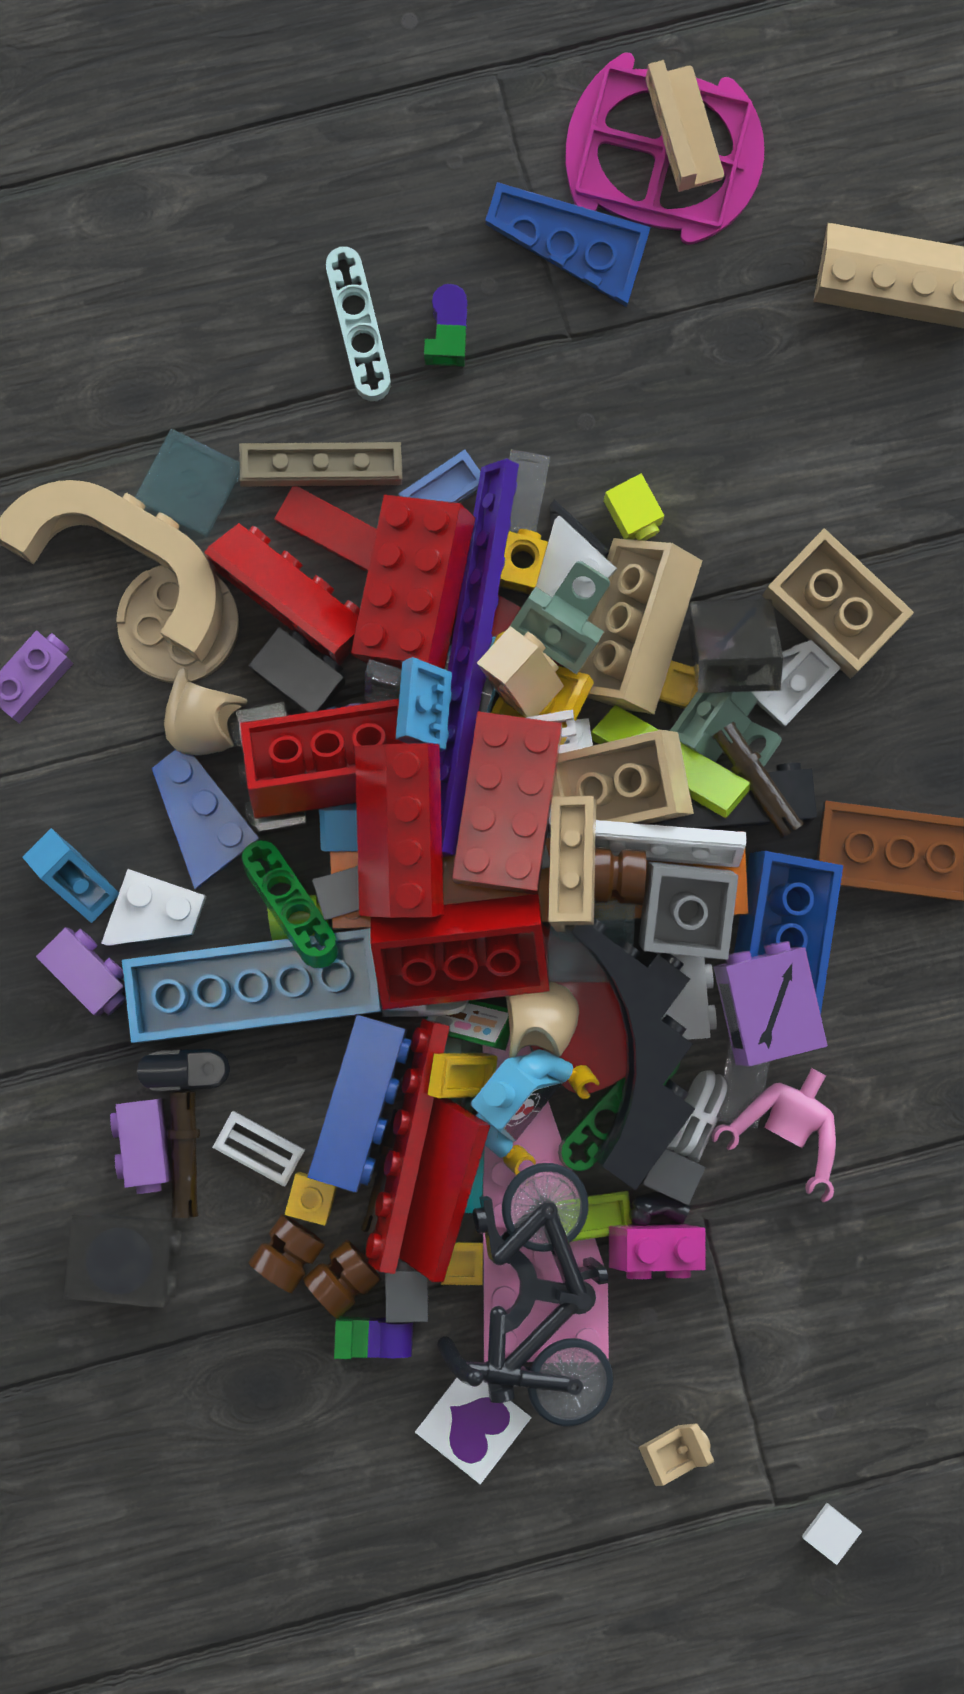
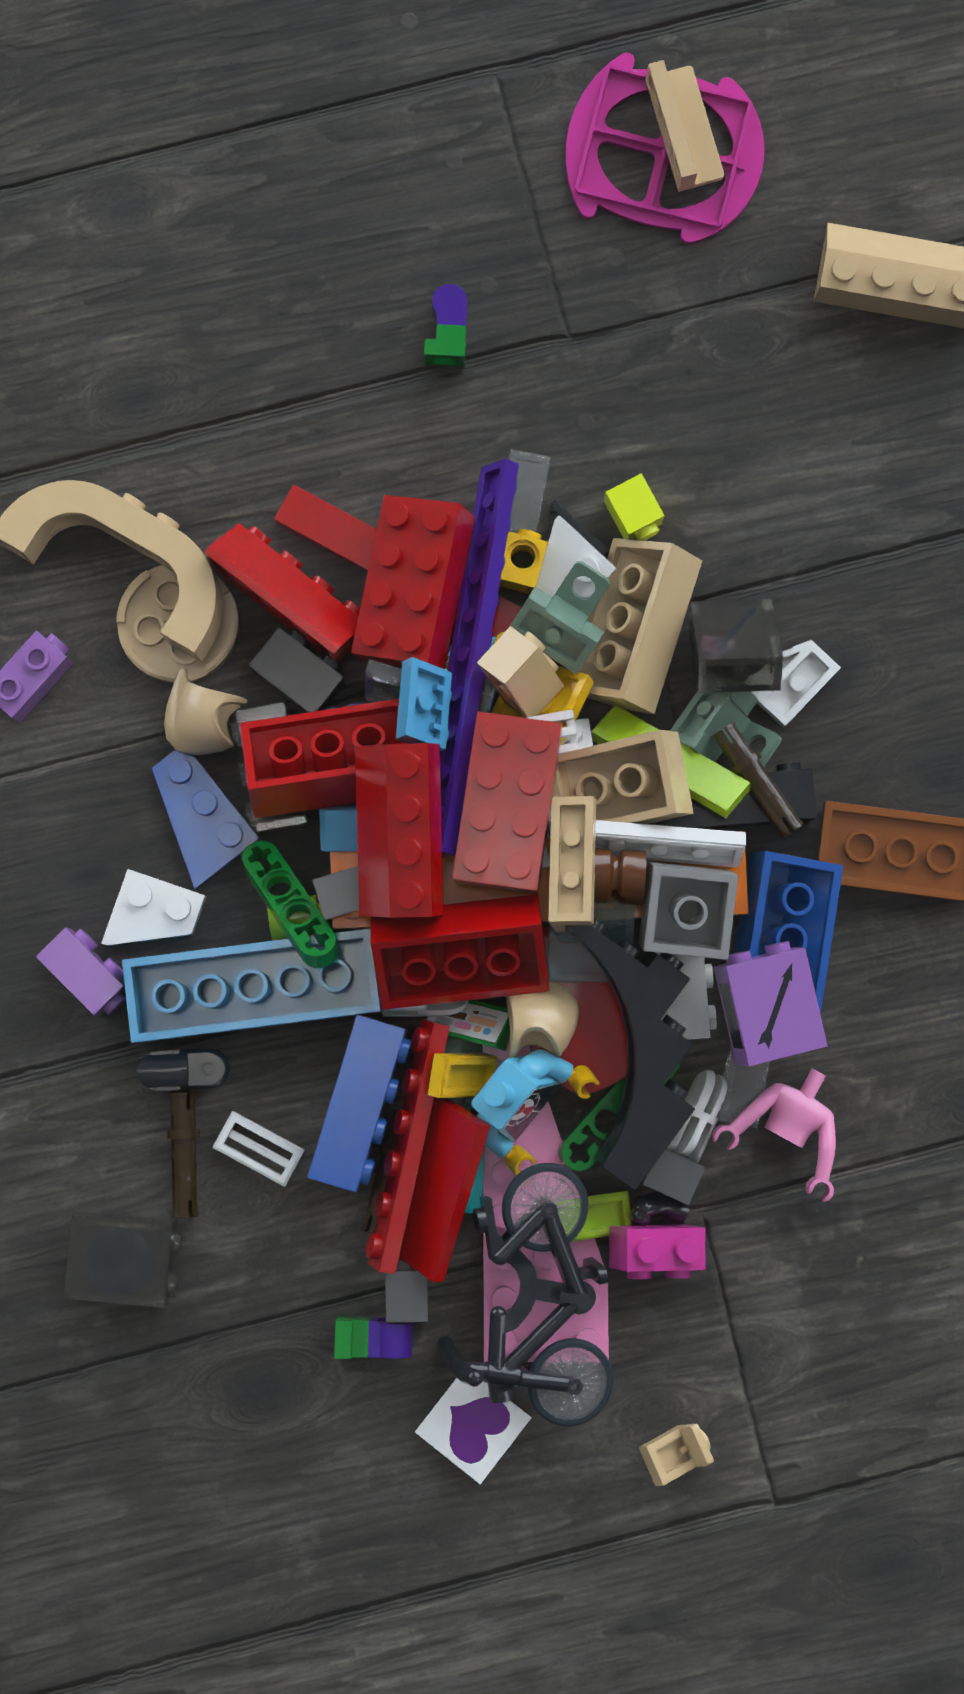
dark azure slope [22,828,119,923] -> none
medium lavender brick [110,1098,171,1194] -> none
clear light blue tile [135,429,240,538] -> none
dark tan tile [239,442,402,487] -> none
reddish brown wheel [248,1214,326,1293] -> none
yellow brick [285,1172,337,1226] -> none
reddish brown wheel [303,1239,382,1319] -> none
light aqua beam [326,247,391,401] -> none
medium blue tile [398,450,480,503] -> none
yellow tile [441,1242,483,1285] -> none
blue wing [485,182,651,307] -> none
yellow tile [659,660,707,709] -> none
tan brick [762,528,914,679] -> none
white tile [802,1503,862,1565] -> none

